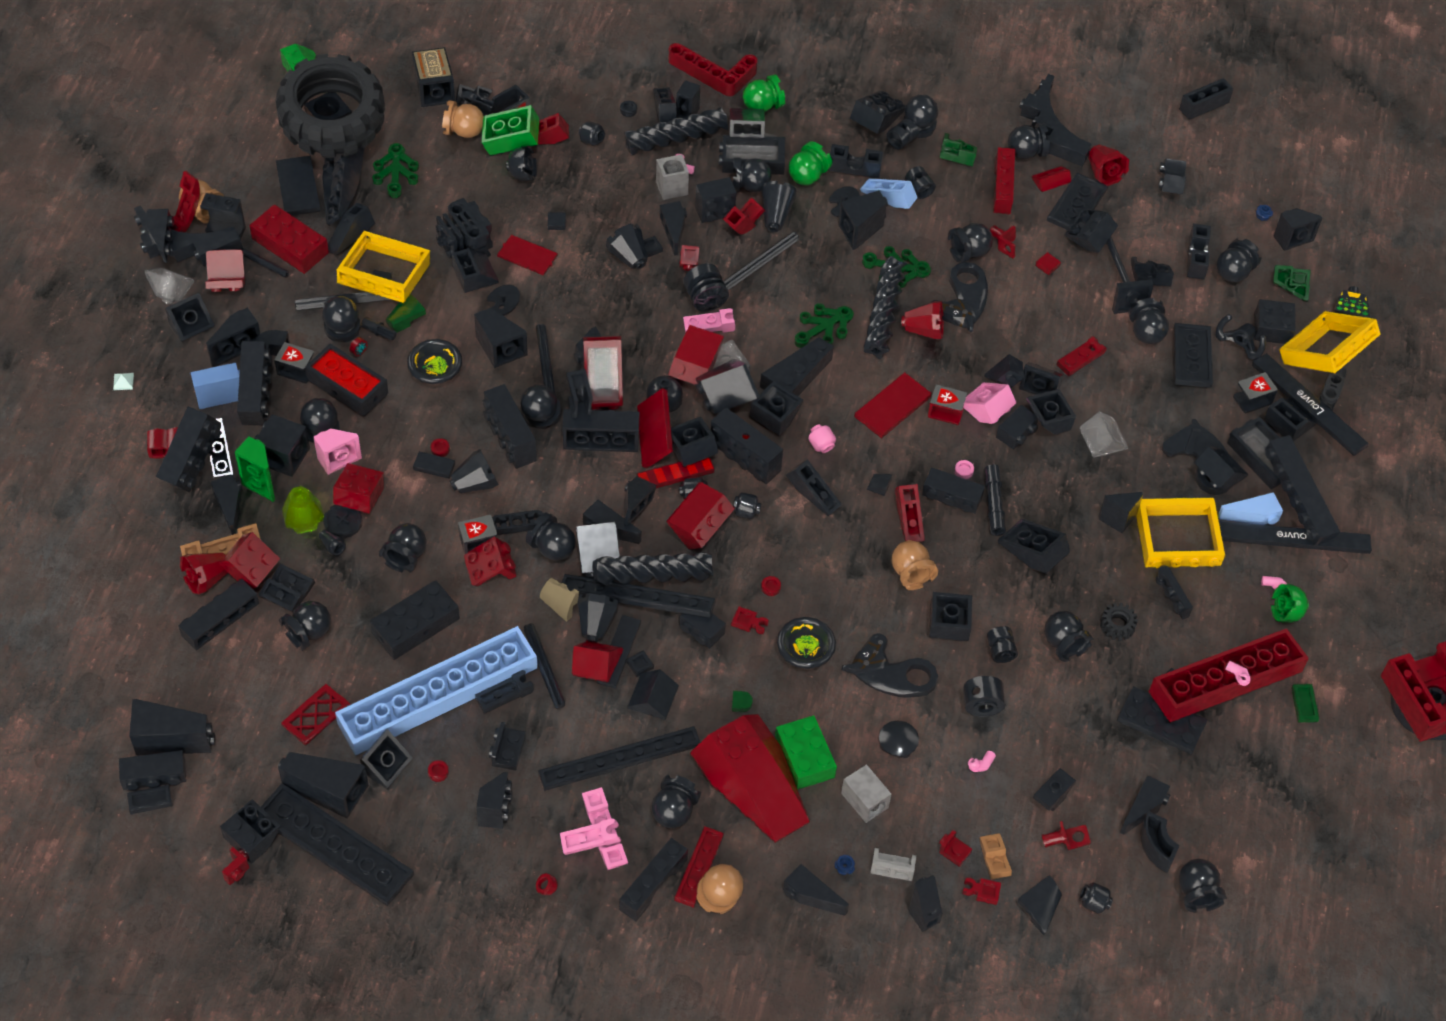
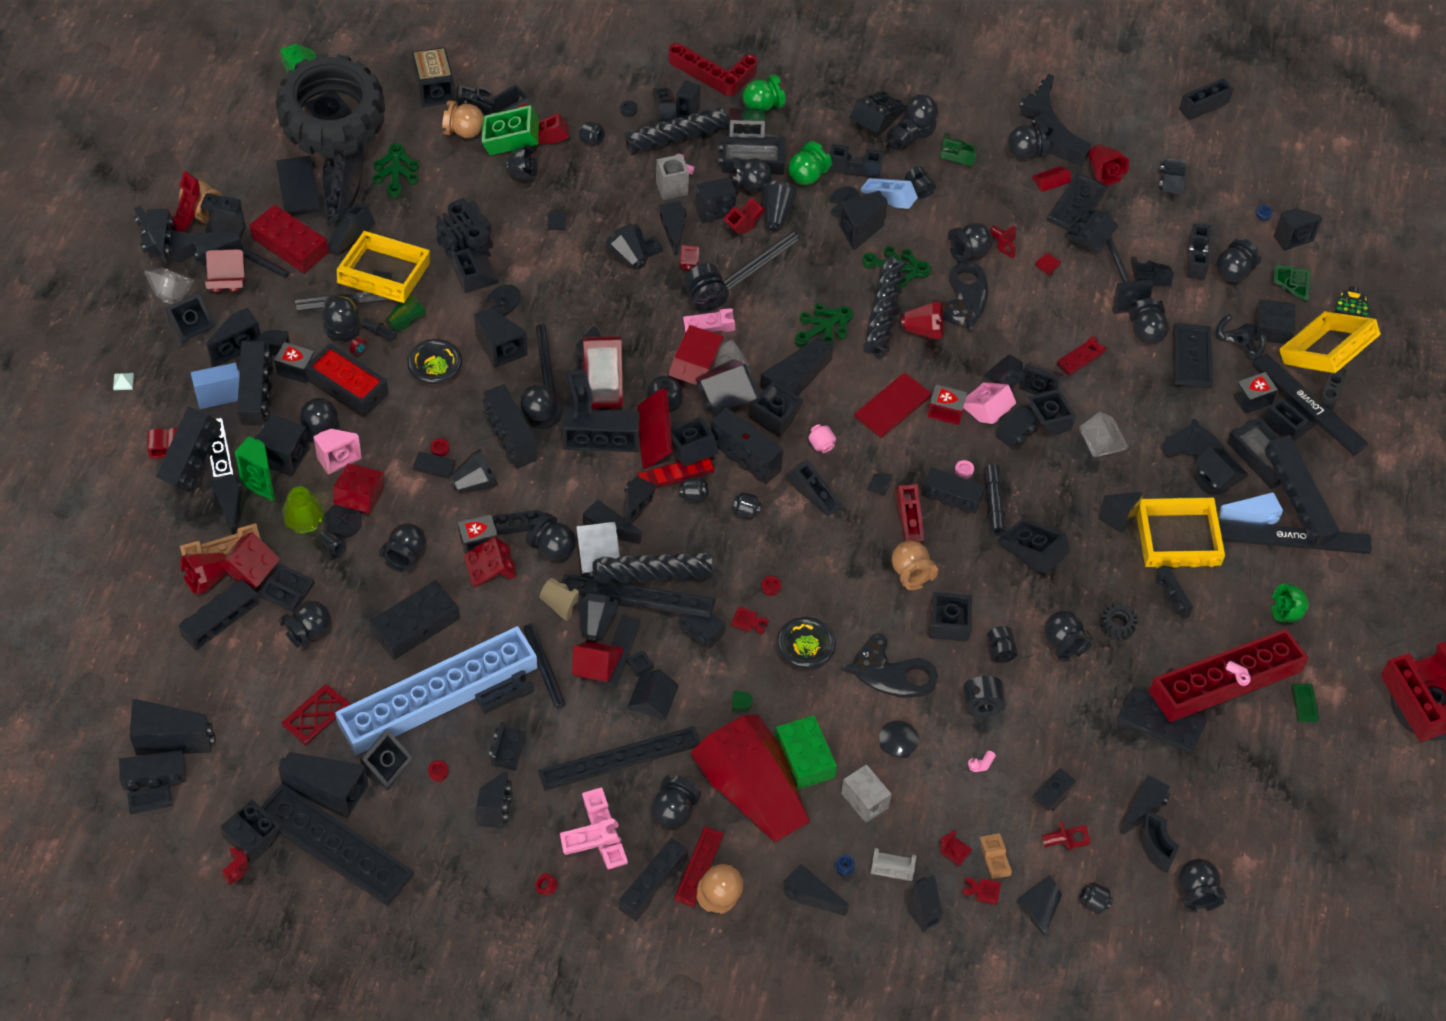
dark red piece [497,234,558,276] -> none
dark red slope [666,482,735,549] -> none
dark red arch [993,147,1015,214] -> none
bright pink arm [1261,576,1287,590] -> none

